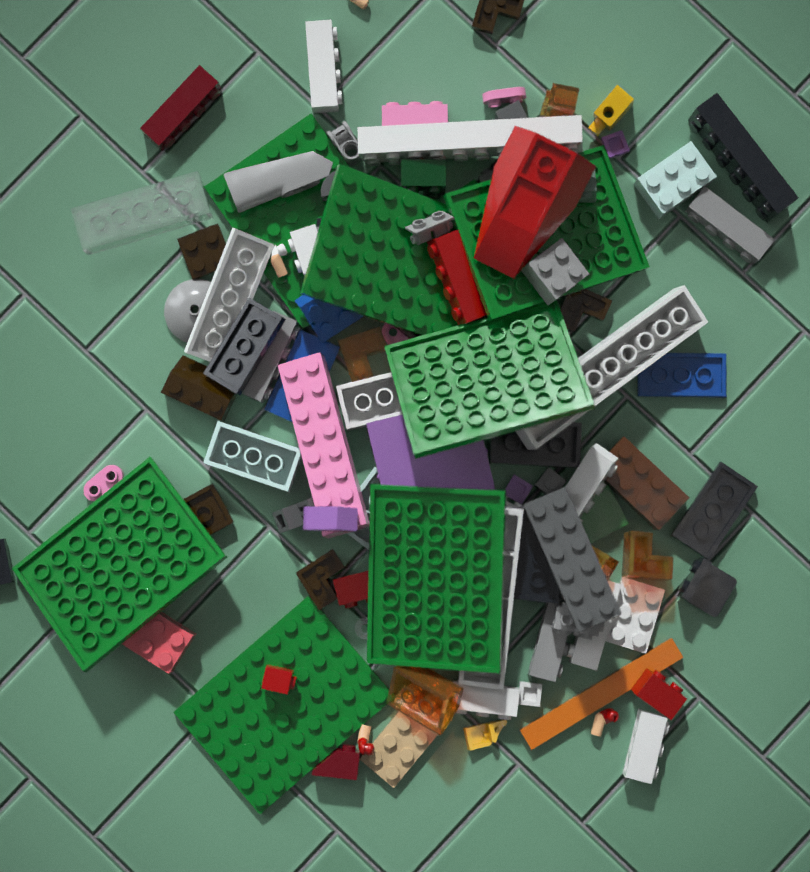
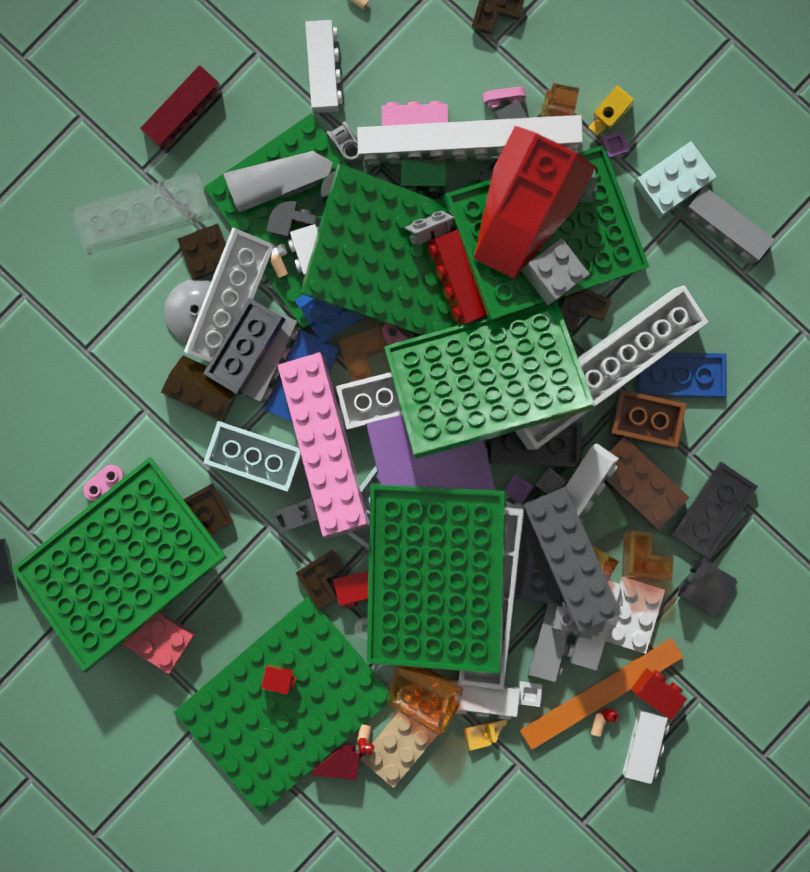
medium lavender slope [303,506,358,532] -> none
black brick [688,93,799,223] -> none
none -> dark grey brick [266,201,317,240]
none -> dark orange brick [608,390,687,449]

